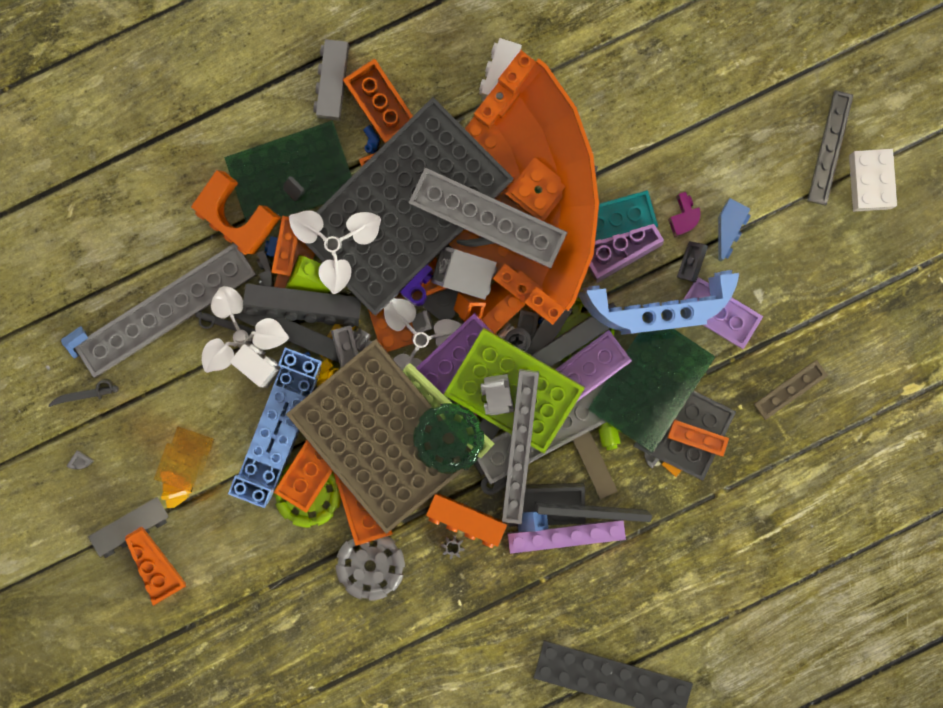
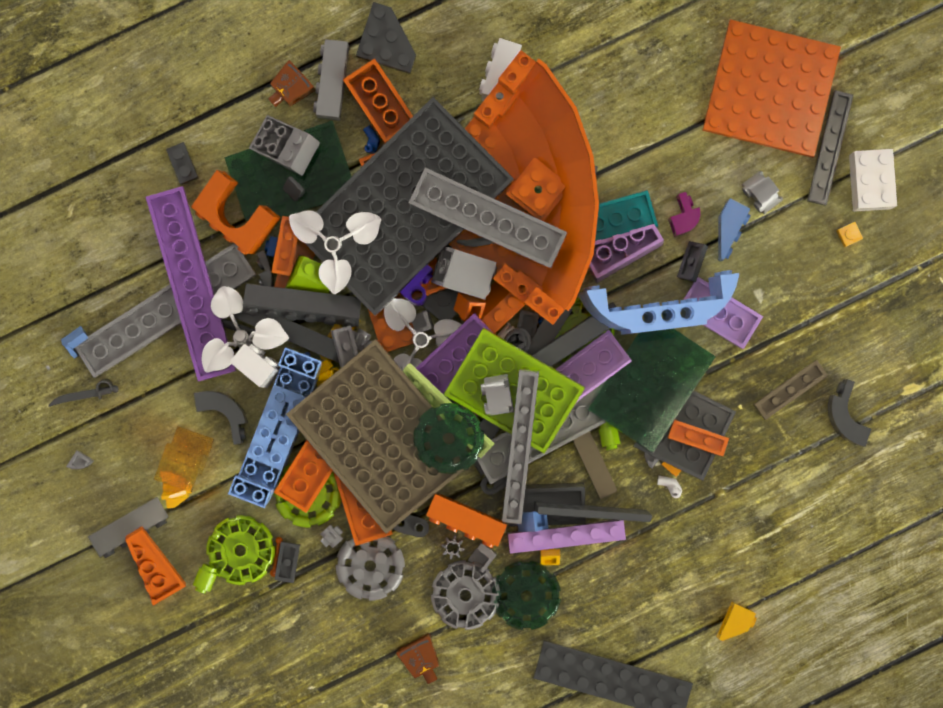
none -> medium lavender plate [146,186,236,382]
none -> dark grey plate [166,142,199,185]
none -> lime brick [193,563,217,594]
none -> dark grey arch [194,391,248,445]
none -> lime plate [206,515,276,585]
none -> light grey slope [249,115,320,176]
none -> dark orange torso [268,60,316,107]
none -> orange hinge [270,537,283,577]
none -> dark grey plate [274,541,301,583]
none -> light grey gear [320,524,343,548]
none -> dark grey plate [356,2,416,74]
none -> dark grey plate [393,515,429,537]
none -> dark orange torso [396,633,439,684]
none -> light grey plate [431,560,500,630]
none -> light grey panel [468,542,497,573]
none -> clear green plate [492,561,561,630]
none -> yellow plate [540,548,560,566]
none -> white arm [657,475,682,498]
none -> orange plate [702,19,841,158]
none -> yellow slope [716,602,757,641]
none -> light grey cylinder [741,171,783,215]
none -> dark grey arch [828,379,871,447]
none -> yellow plate [836,222,863,248]

